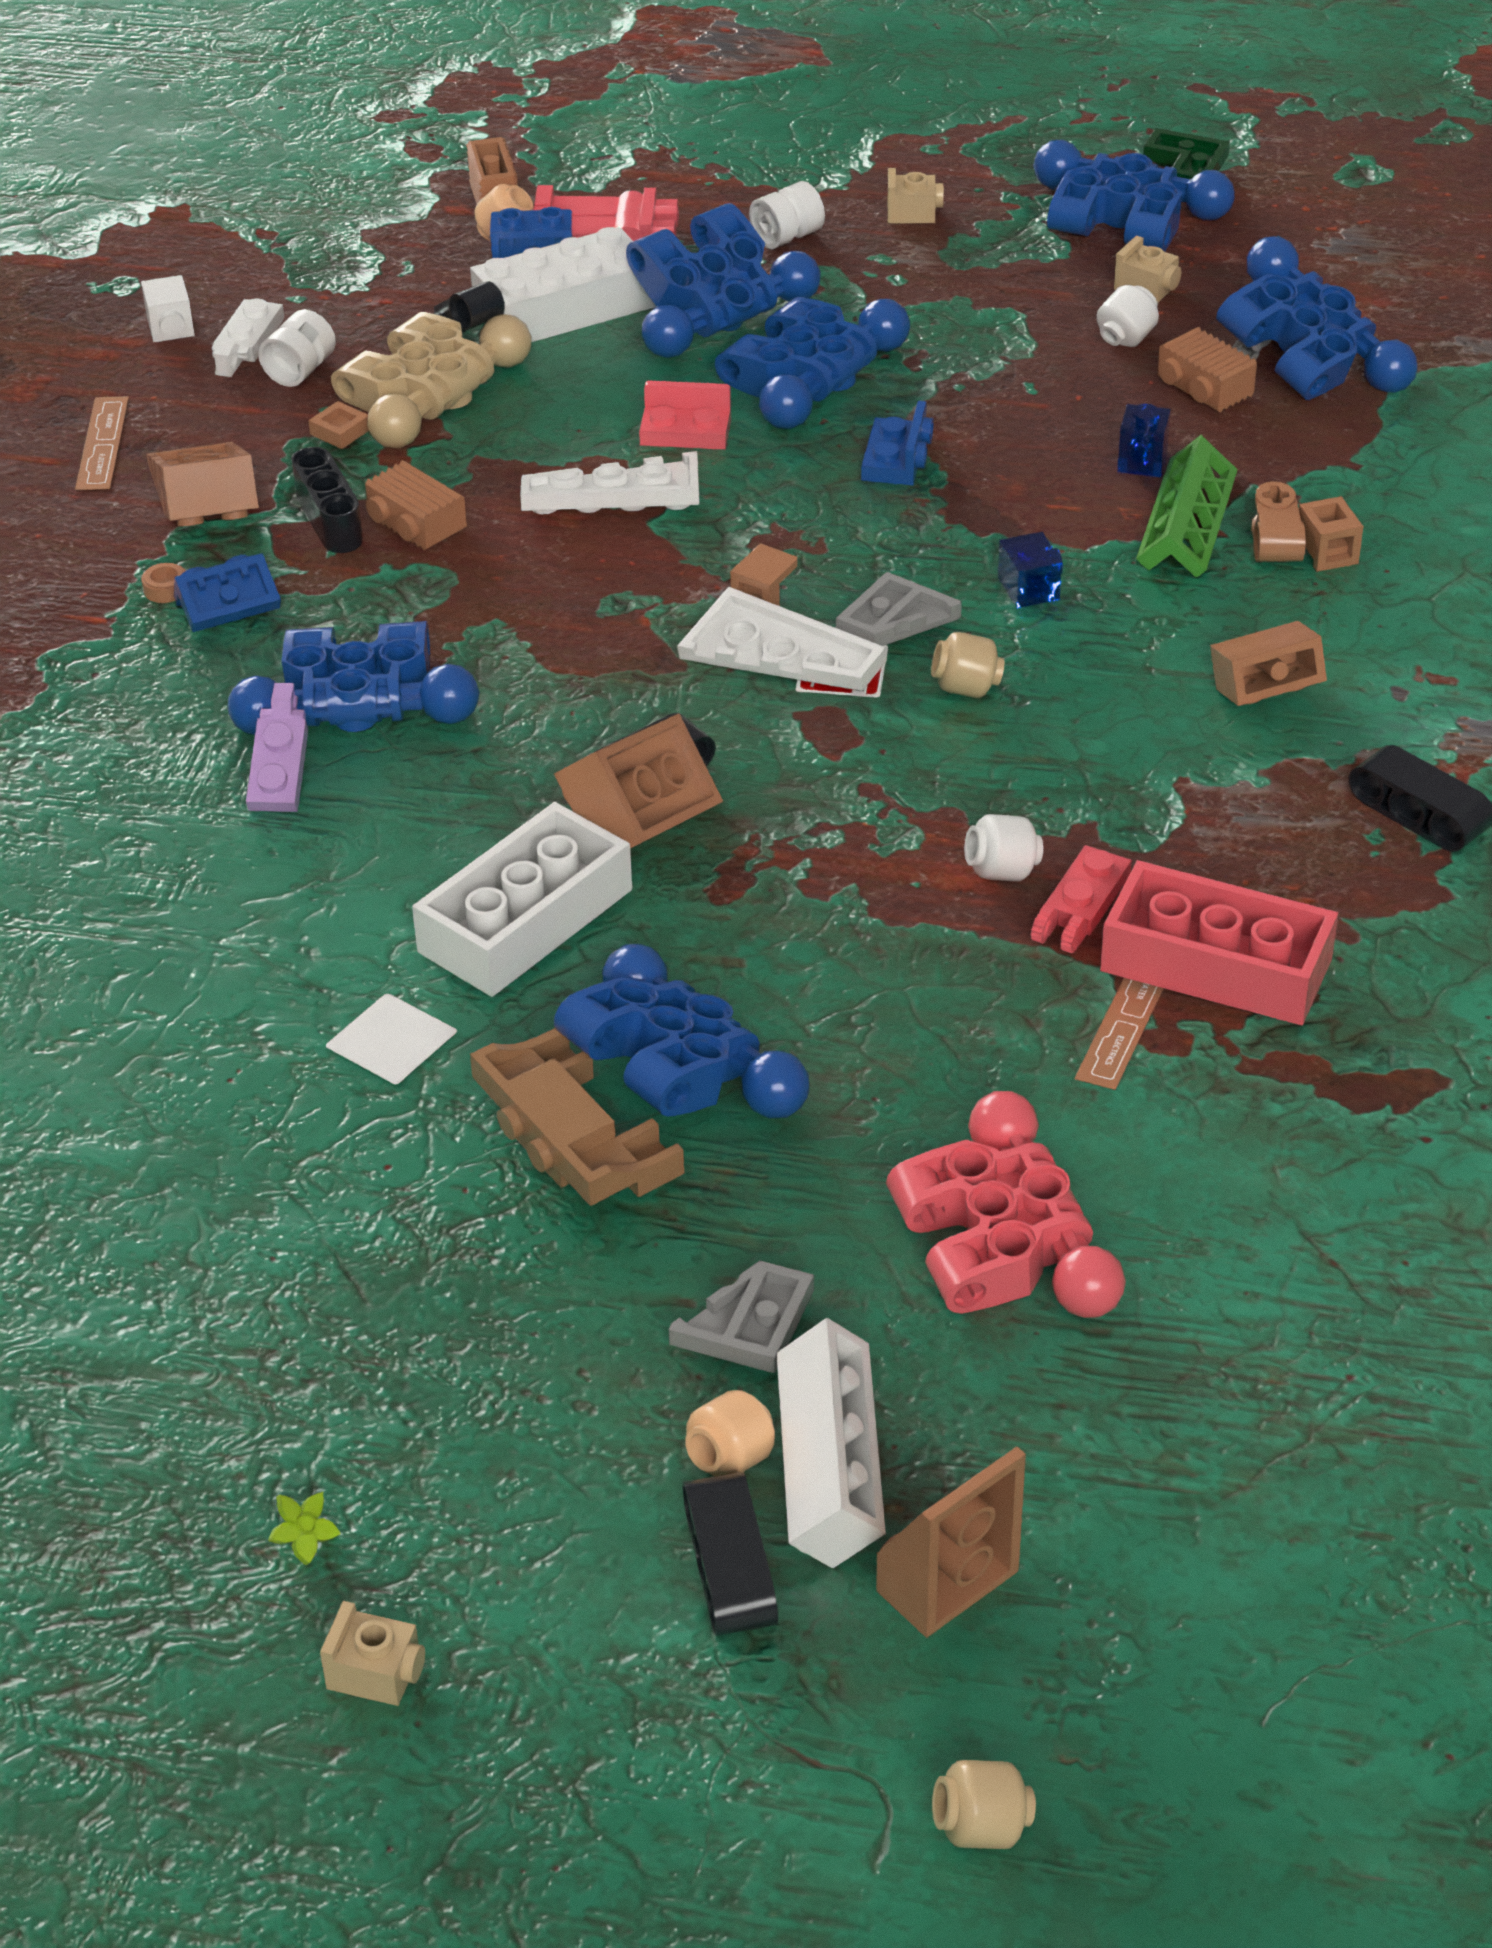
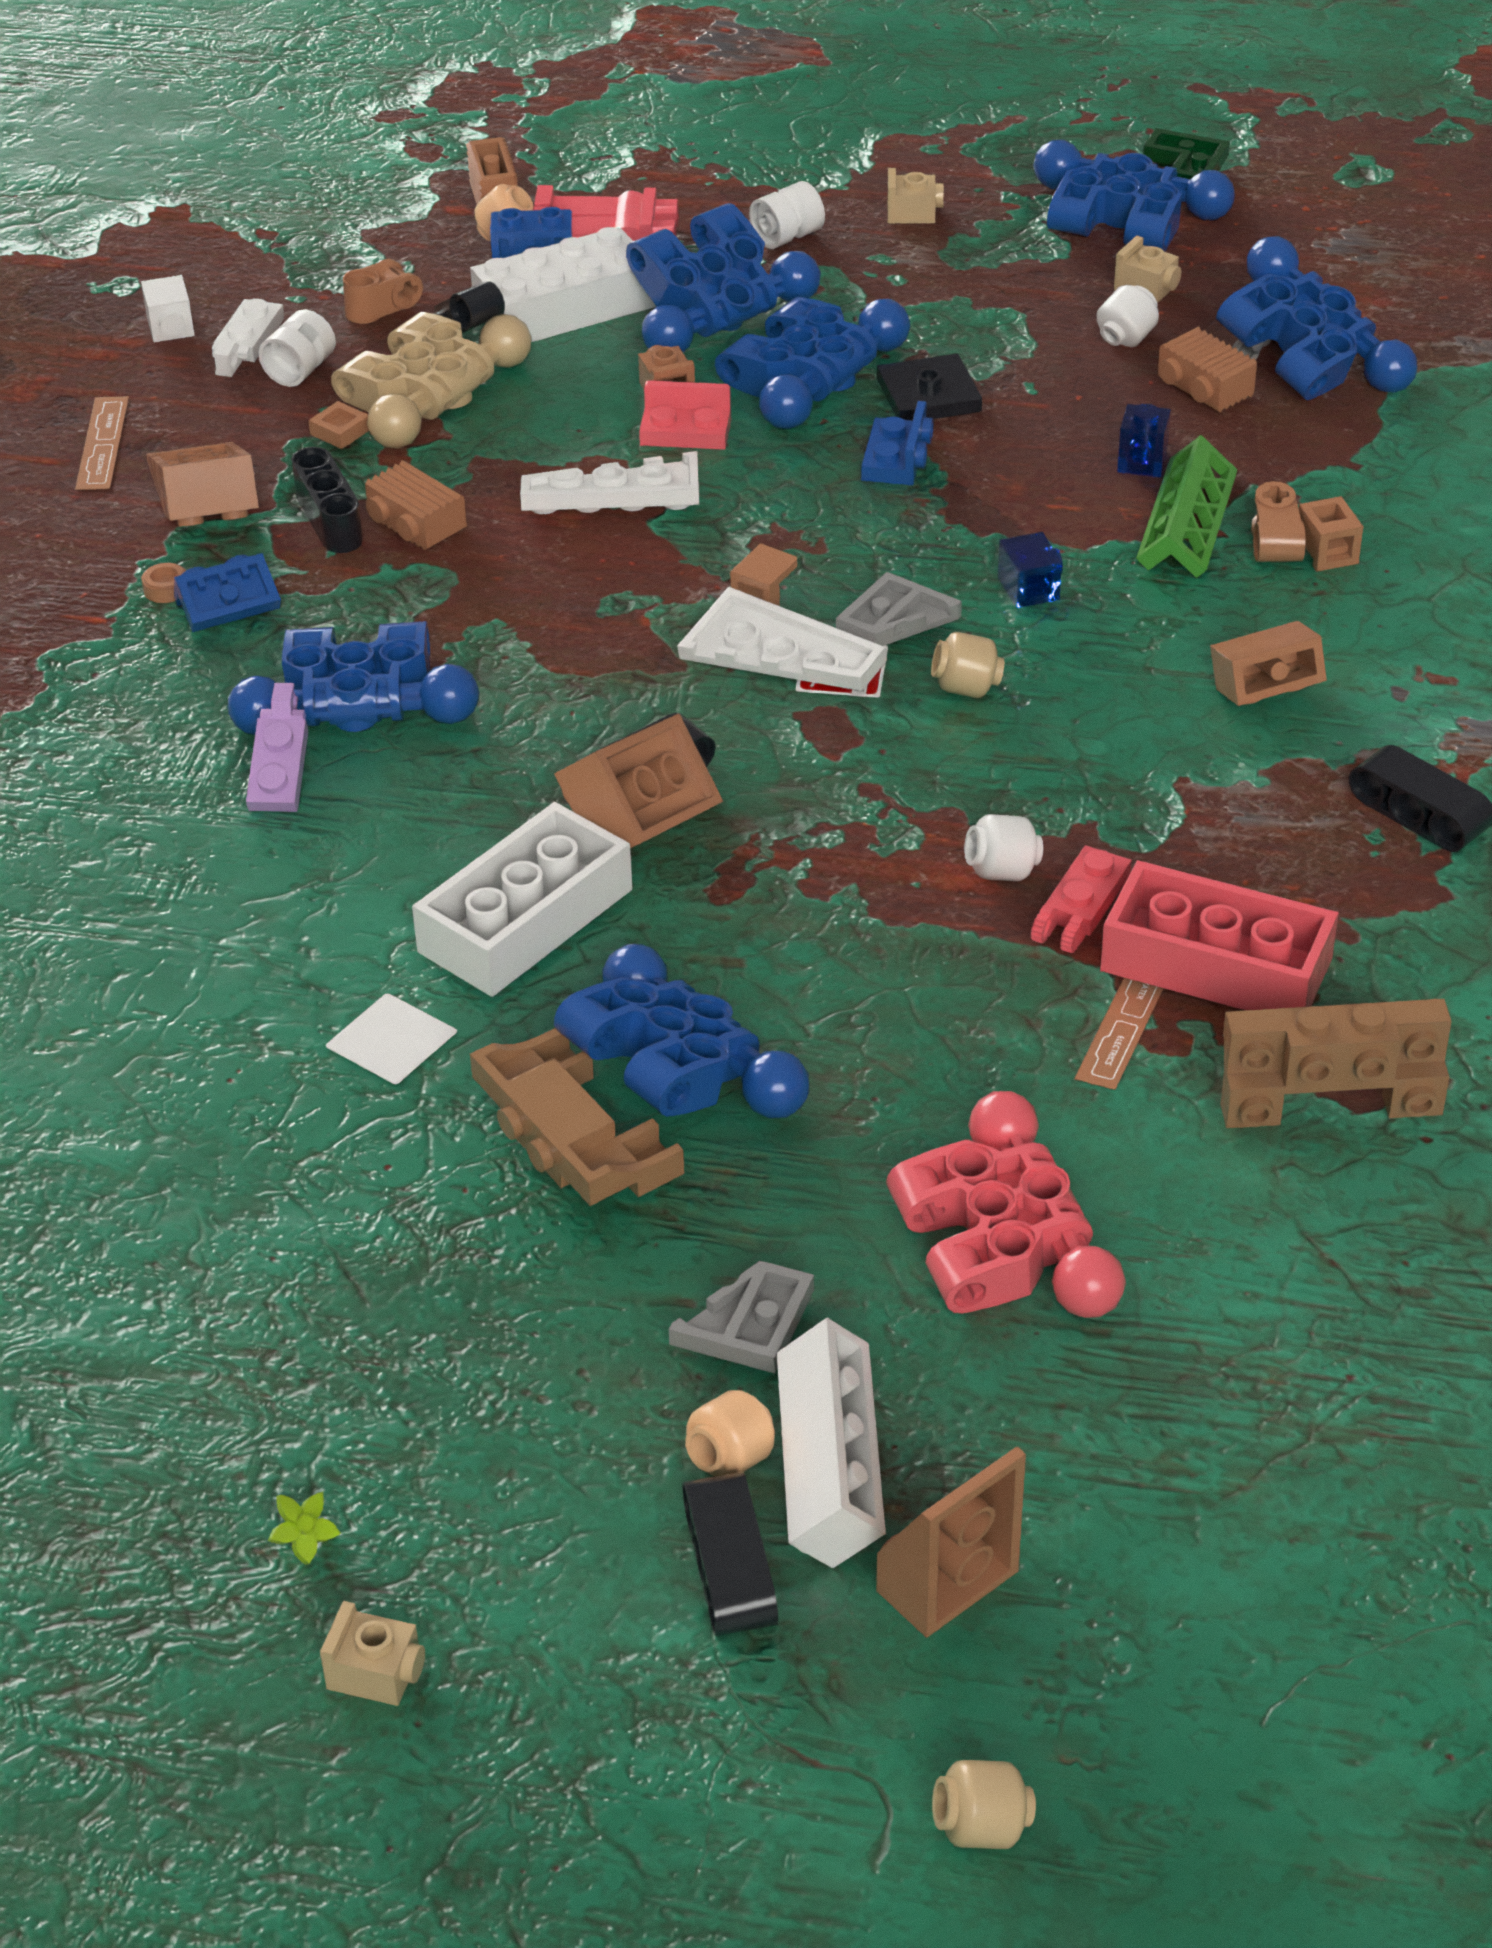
none -> nougat piece [343,259,423,324]
none -> nougat brick [638,345,695,389]
none -> black plate [877,353,982,421]
none -> medium nougat bracket [1220,999,1452,1128]

